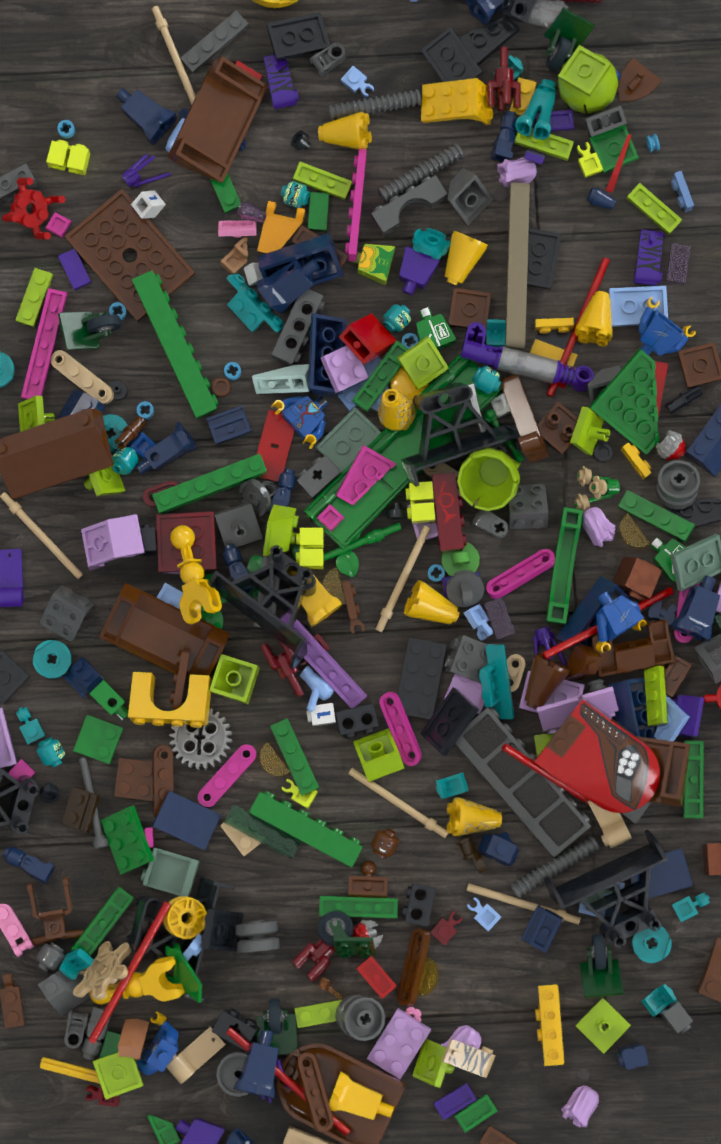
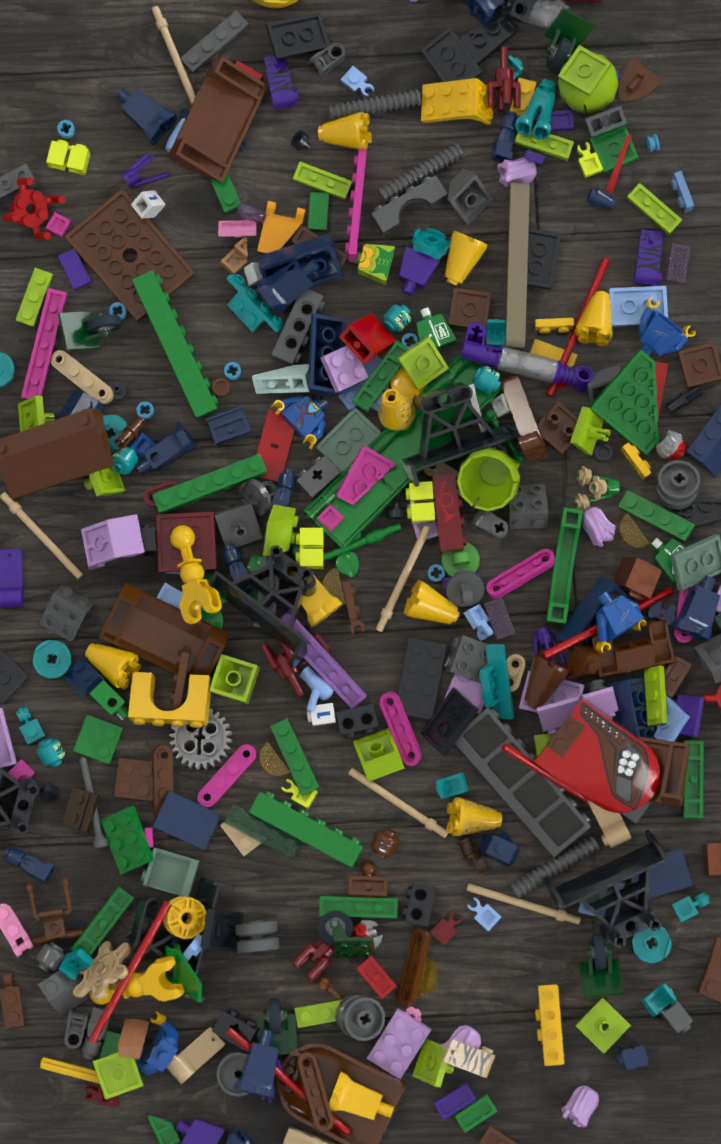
teal head [280,181,310,208] -> none
dark blue plate [521,904,563,953] -> none
none -> yellow cone [85,643,141,690]

